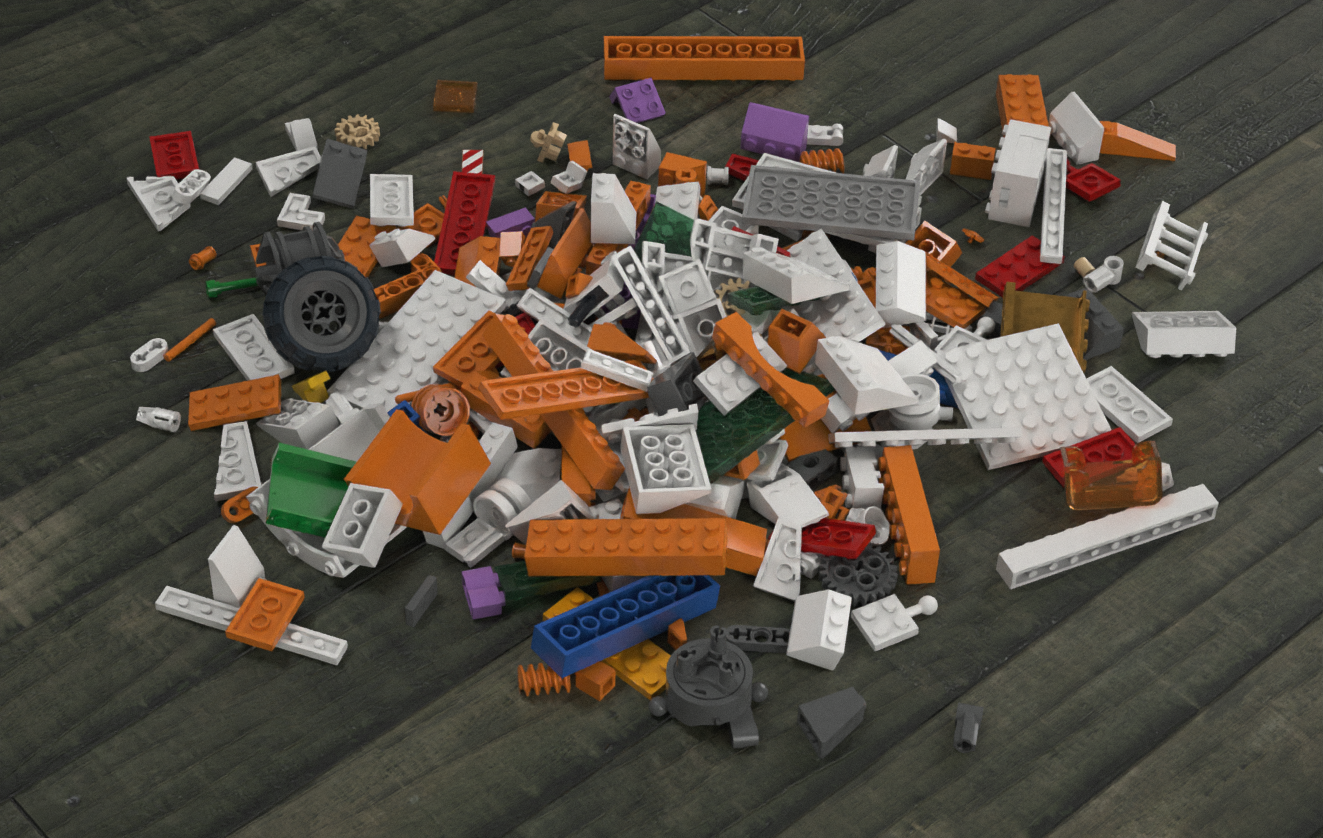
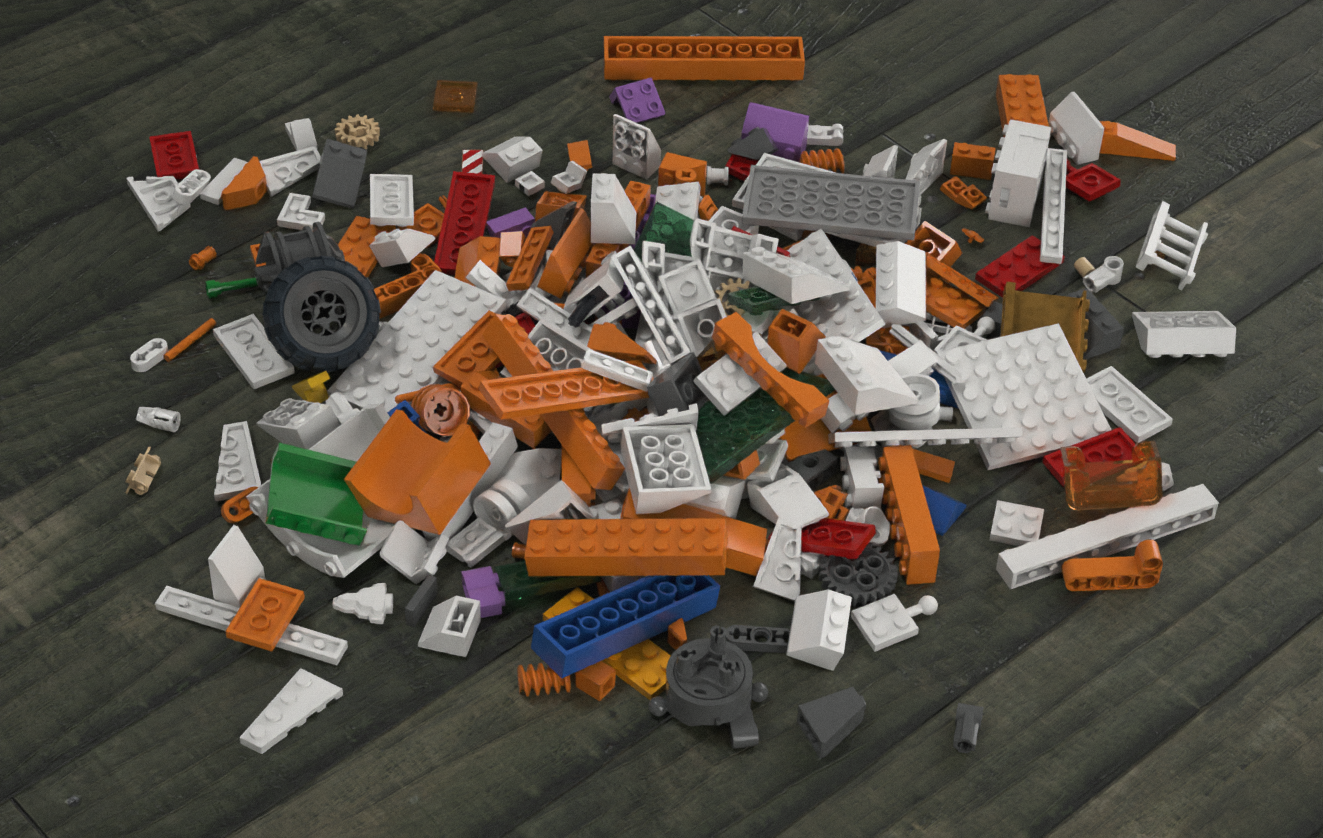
orange plate [188,374,281,431] -> none
white slope [322,483,403,568] -> none
dark grey tile [527,246,554,289] -> none
tan hips [530,122,567,163] -> none
orange slope [566,273,593,299] -> none
white slope [936,118,957,143] -> none
none -> tan hinge [125,447,161,495]
none -> orange slope [221,156,267,210]
none -> white wing [240,668,343,754]
none -> white rock [332,583,393,624]
none -> white bracket [380,520,449,584]
none -> white slope [418,596,481,657]
none -> white slope [482,137,543,183]
none -> dark grey slope [727,127,778,160]
none -> clear orange slope [855,243,877,266]
none -> orange tile [886,444,955,483]
none -> blue slope [922,485,966,536]
none -> orange slope [940,176,987,209]
none -> white plate [989,500,1044,546]
none -> orange beam [1061,540,1163,591]

